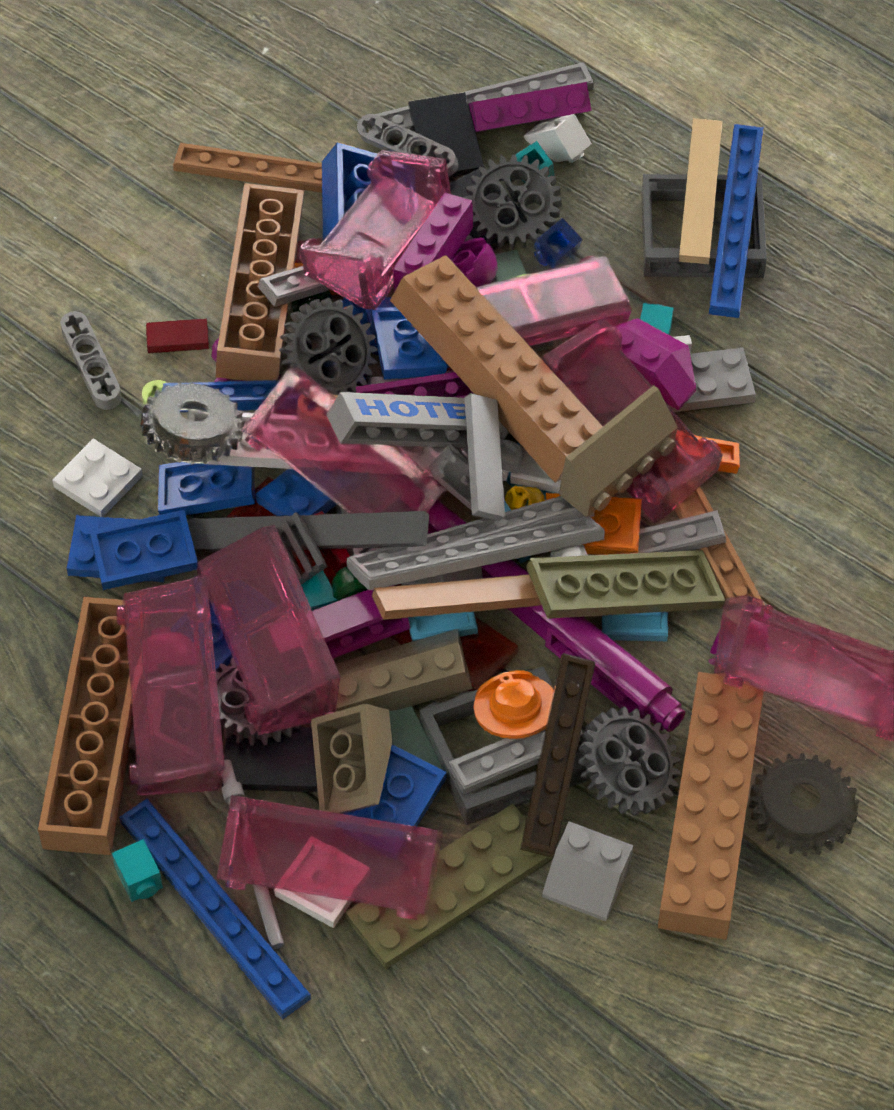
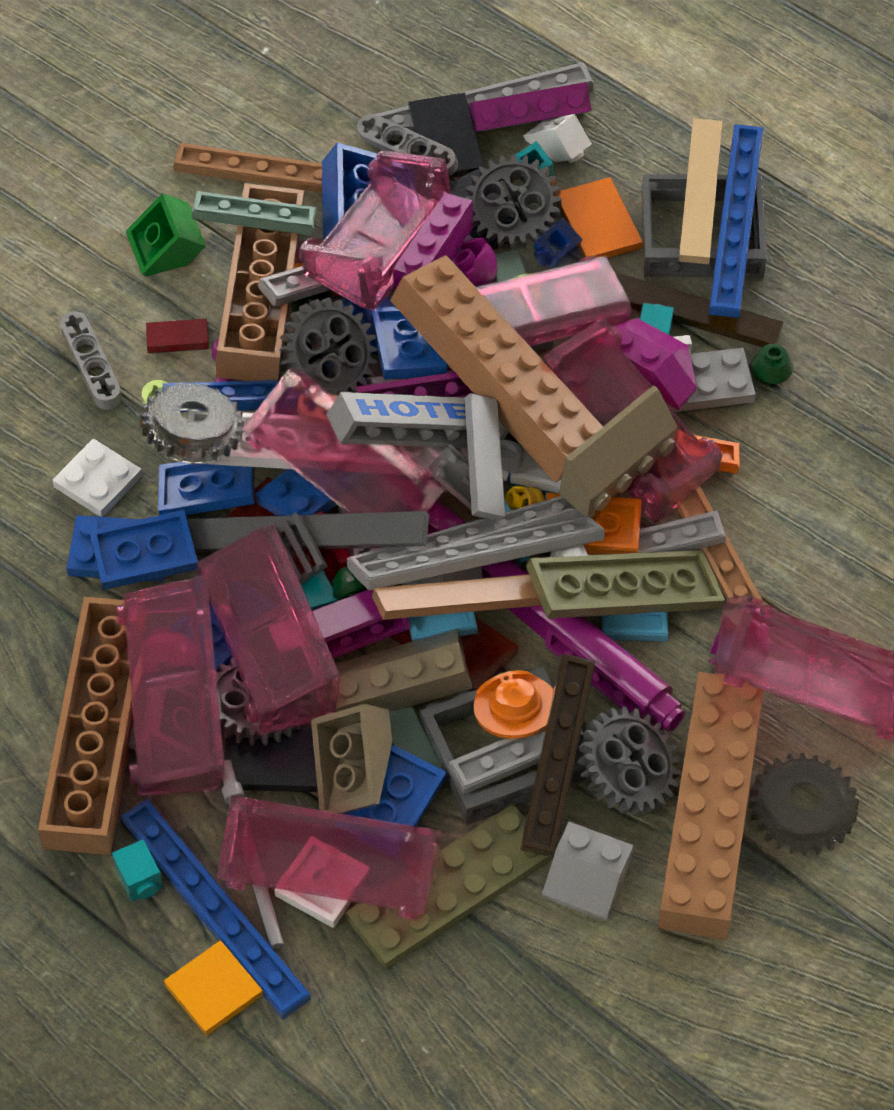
none -> green slope [126,193,206,277]
none -> light orange tile [164,940,263,1036]
none -> sand green tile [192,191,317,235]
none -> orange tile [557,177,643,264]
none -> dark brown tile [600,271,784,347]
none -> dark green cone [751,344,793,384]

